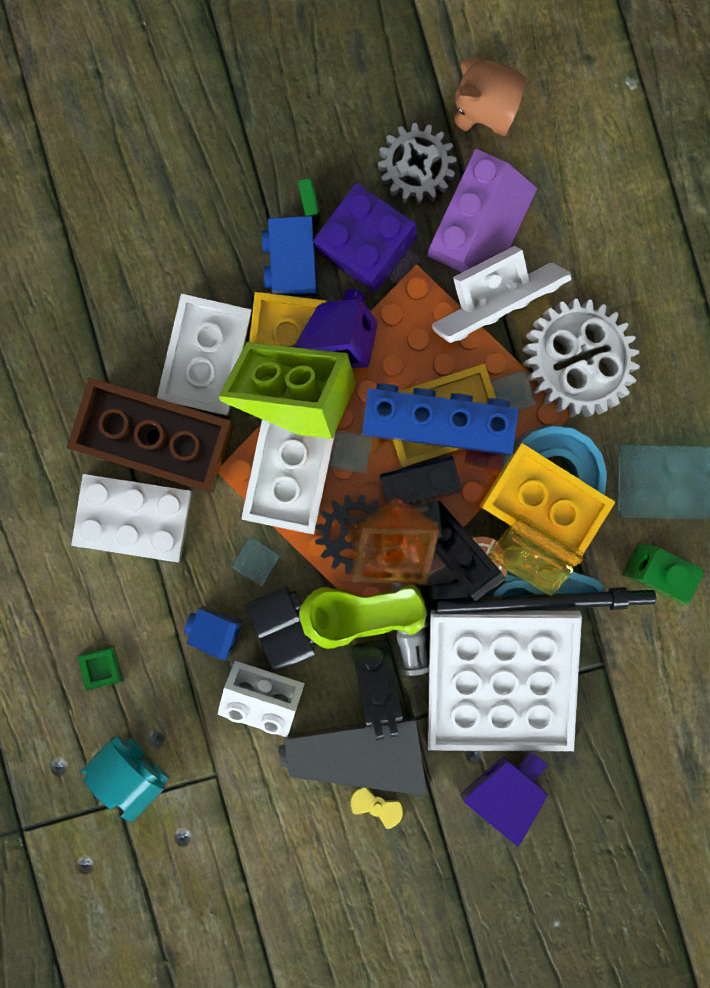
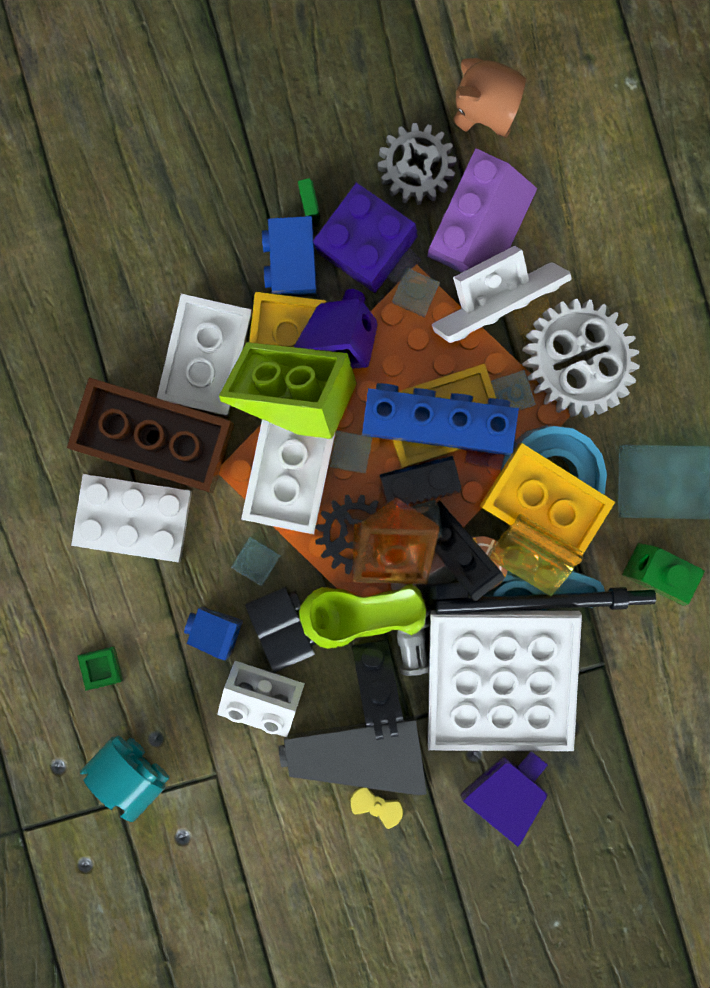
none -> clear light blue tile [392,268,440,318]

